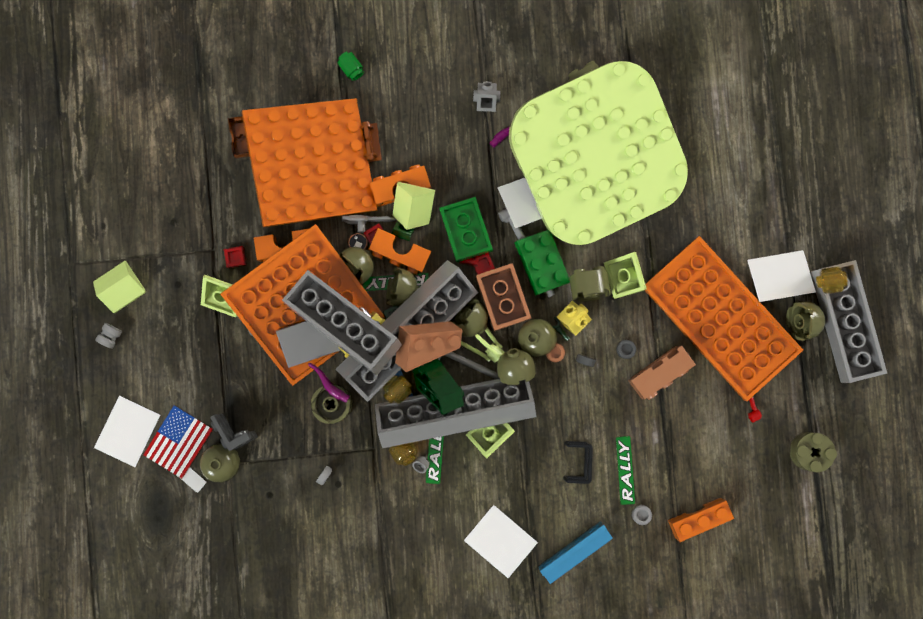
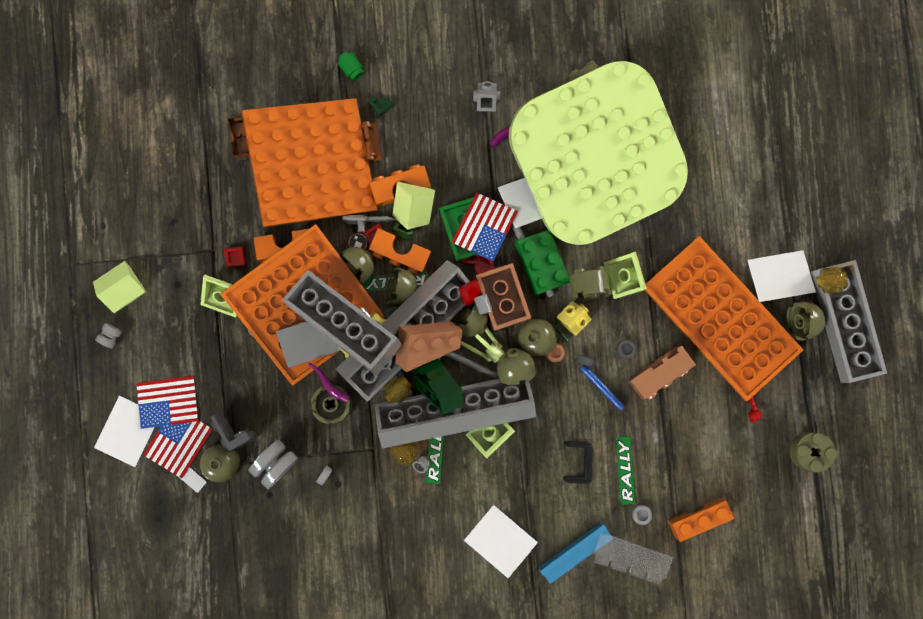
none -> sticker [137,376,198,429]
none -> light grey wheel [248,439,298,490]
none -> dark green tile [368,97,394,117]
none -> sticker [452,193,518,261]
none -> red tile [458,279,482,306]
none -> light grey hinge [474,294,493,315]
none -> blue bar [580,365,625,411]
none -> clear windscreen [592,533,673,585]

